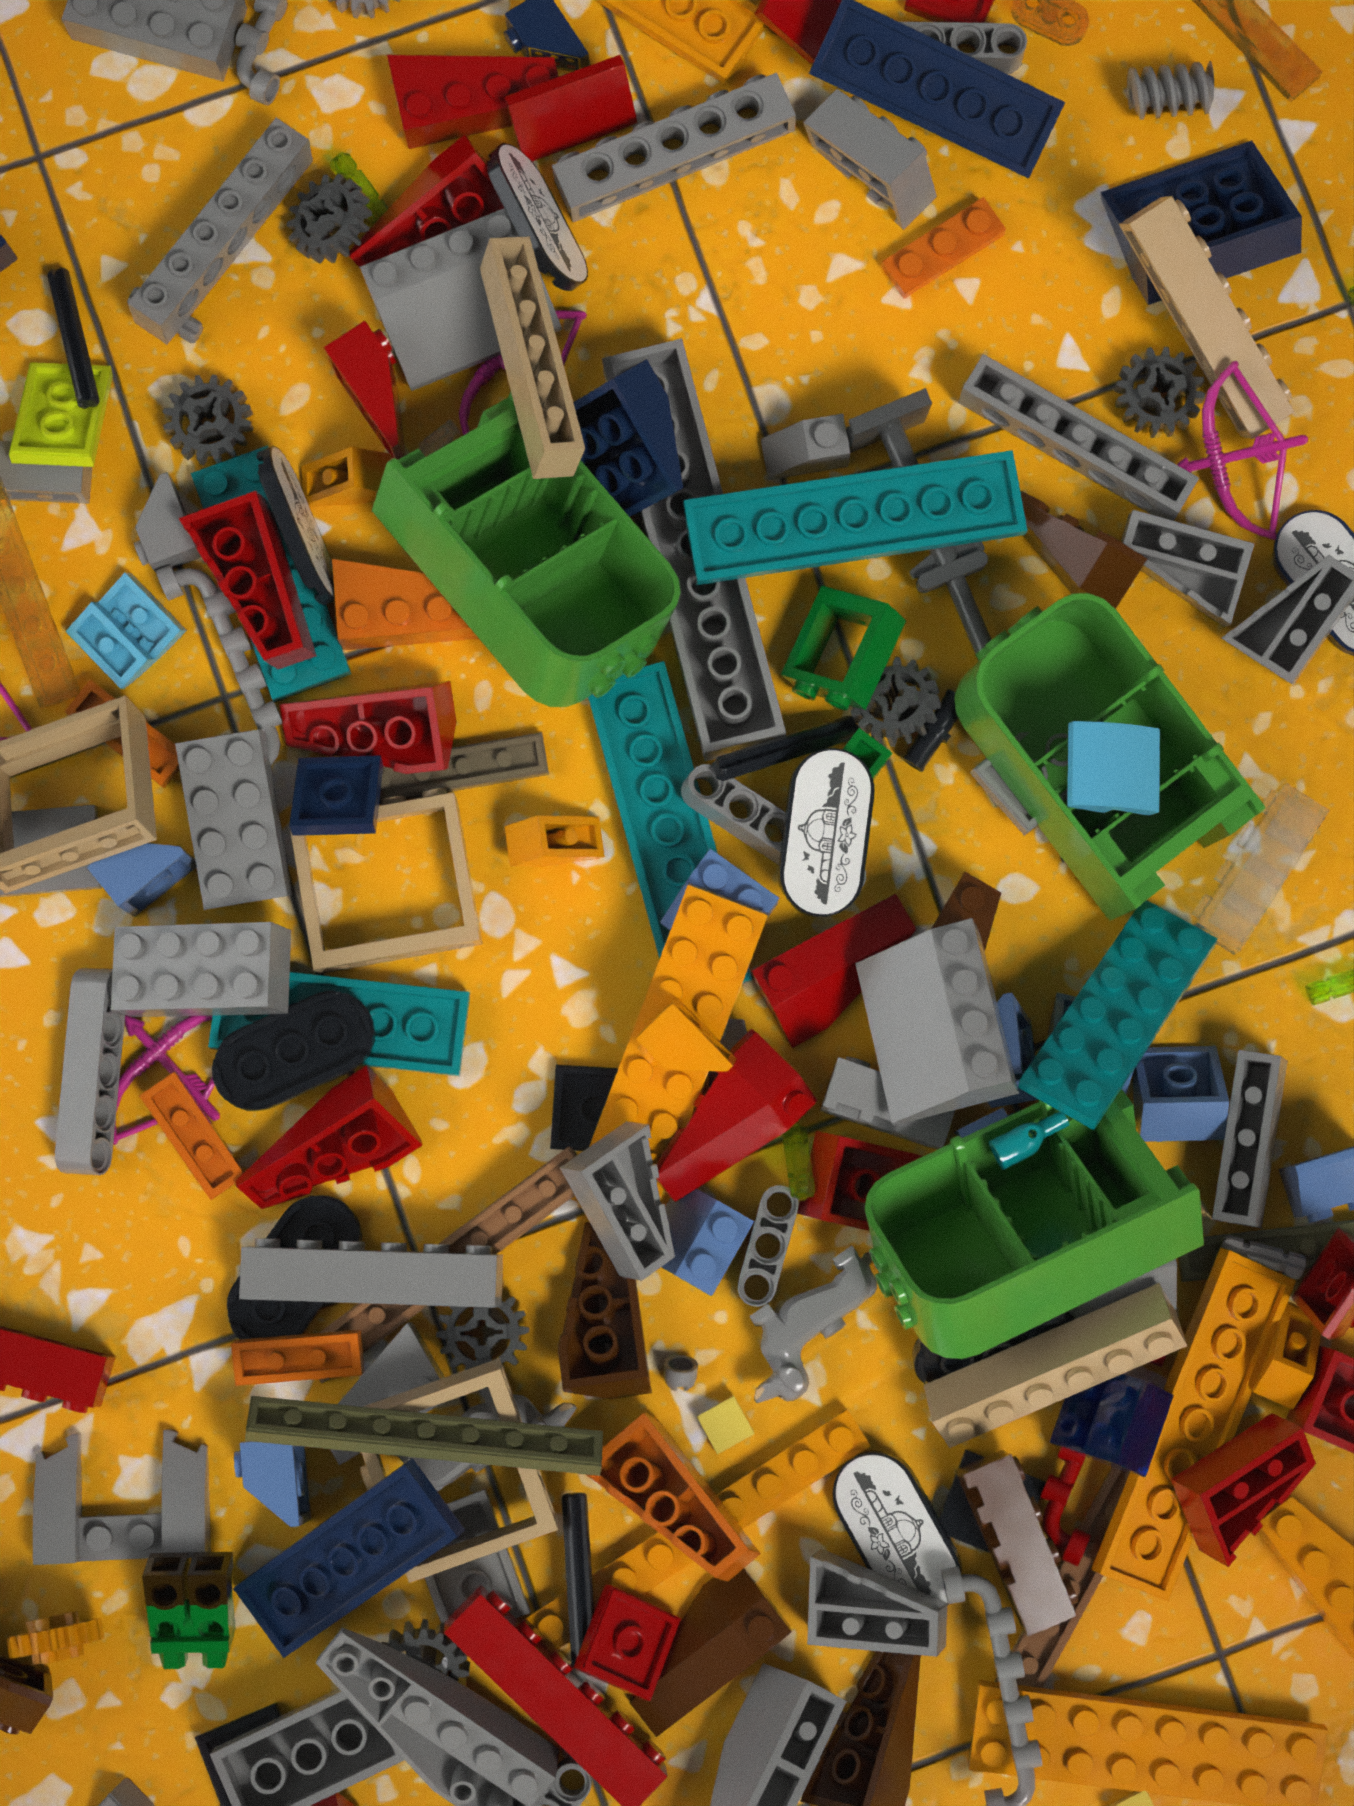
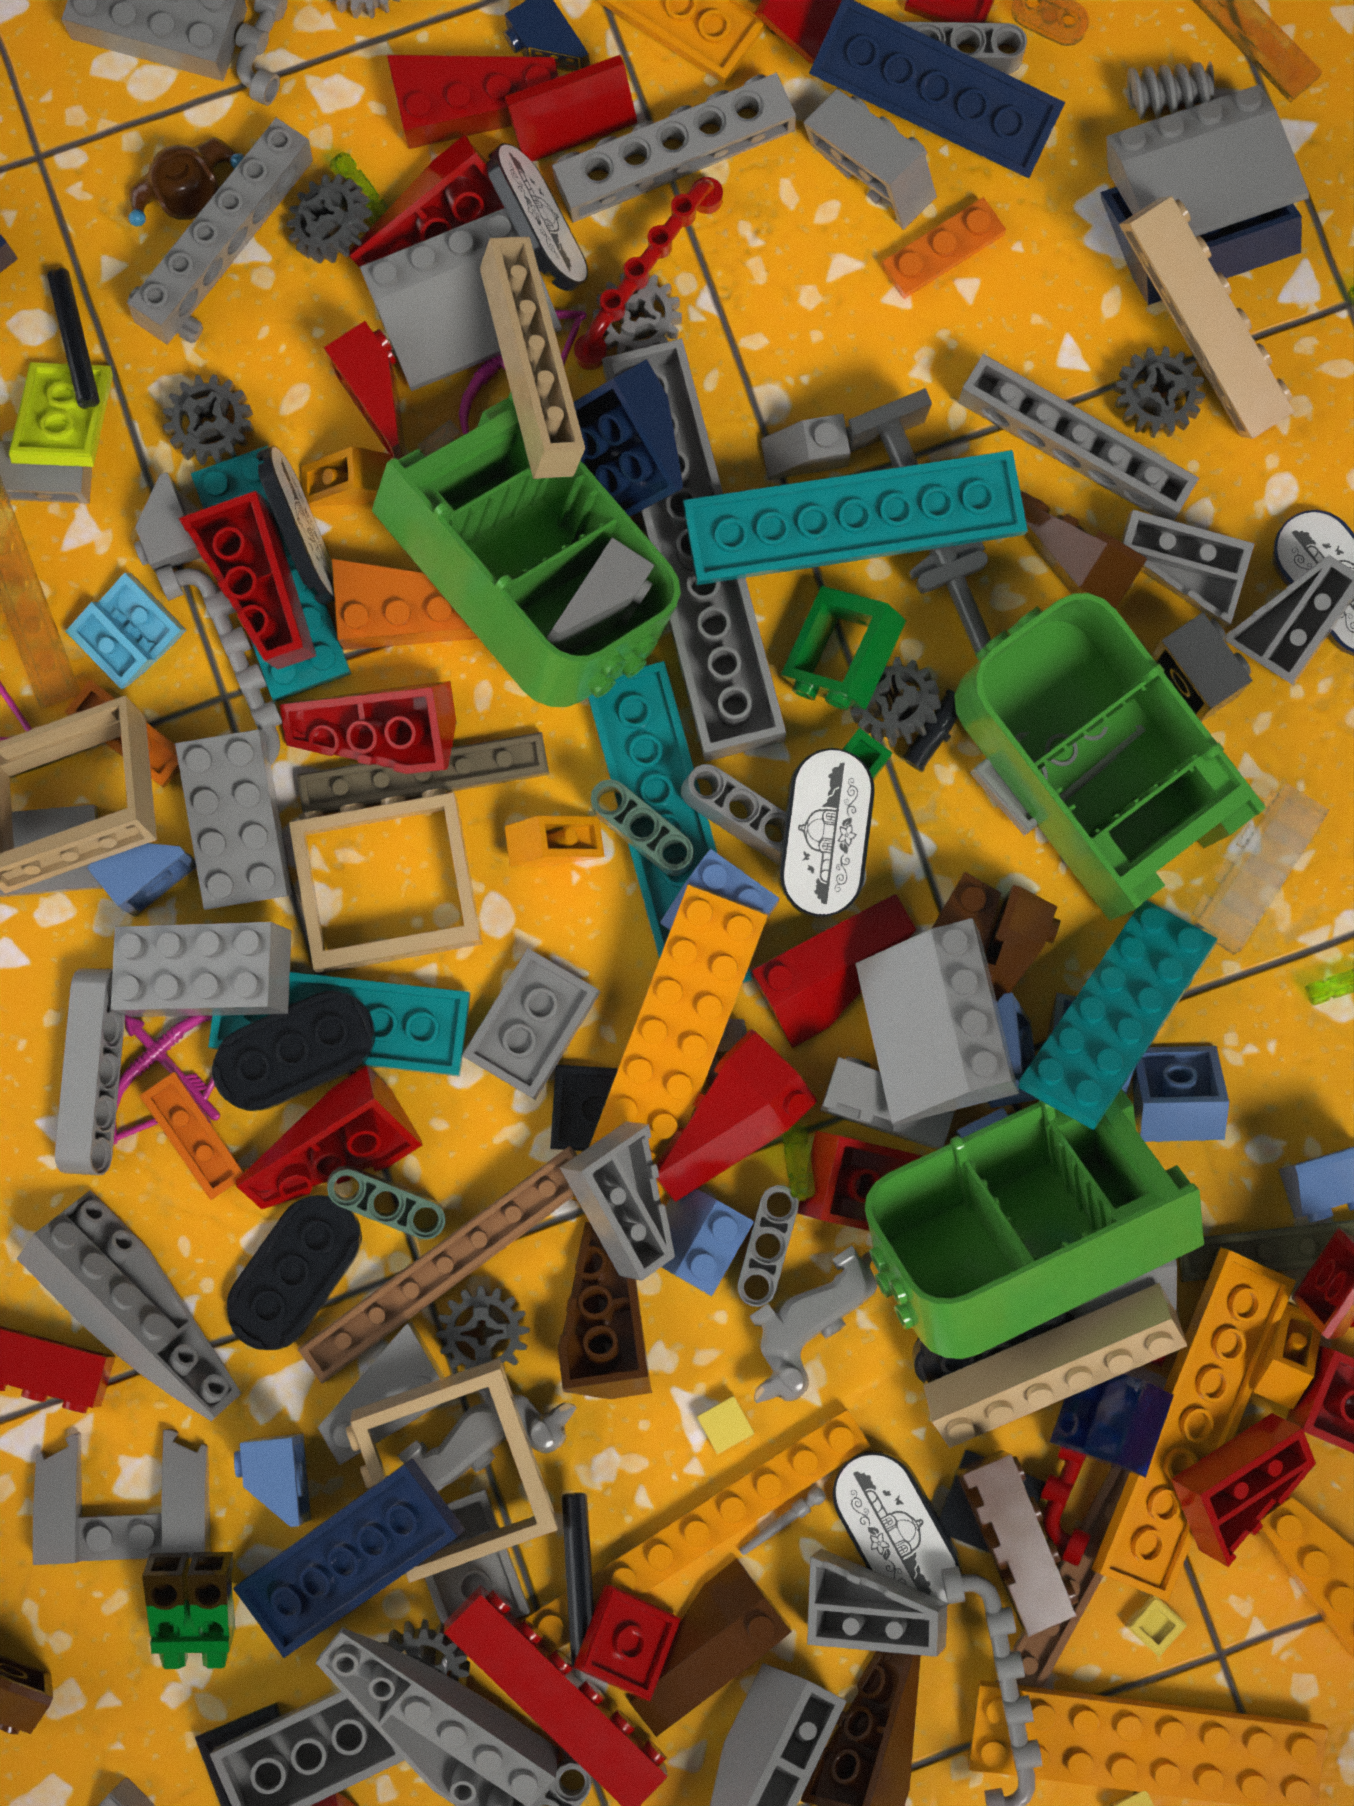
light orange gear [6,1611,104,1665] -> none
orange plate [231,1330,365,1386] -> none
light grey brick [239,1238,503,1308] -> none
olive tile [245,1396,603,1476] -> none
dark blue plate [289,755,384,836] -> none
orange wedge [585,1413,761,1582] -> none
light orange slope [636,998,737,1072] -> none
light grey hinge [663,1355,698,1391] -> none
black axle [712,715,859,781] -> none
teal piece [989,1111,1069,1170] -> none
medium azure slope [1067,721,1160,816] -> none
dark pink piece [1177,361,1308,540] -> none
light grey brick [1212,1050,1288,1228] -> none
light grey axle [1221,1235,1306,1279] -> none
none -> light grey wedge [17,1190,241,1421]
none -> reddish brown piece [128,137,245,227]
none -> sand green beam [327,1165,445,1240]
none -> light grey plate [462,948,601,1100]
none -> light grey slope [546,538,655,654]
none -> red bar [574,177,723,370]
none -> sand green beam [591,779,694,876]
none -> light grey gear [593,273,682,354]
none -> light grey piece [739,1487,826,1556]
none -> reddish brown wedge [986,885,1061,1002]
none -> light grey slope [1106,84,1309,237]
none -> light yellow tile [1125,1595,1188,1657]
none -> dark grey brick [1151,612,1253,722]

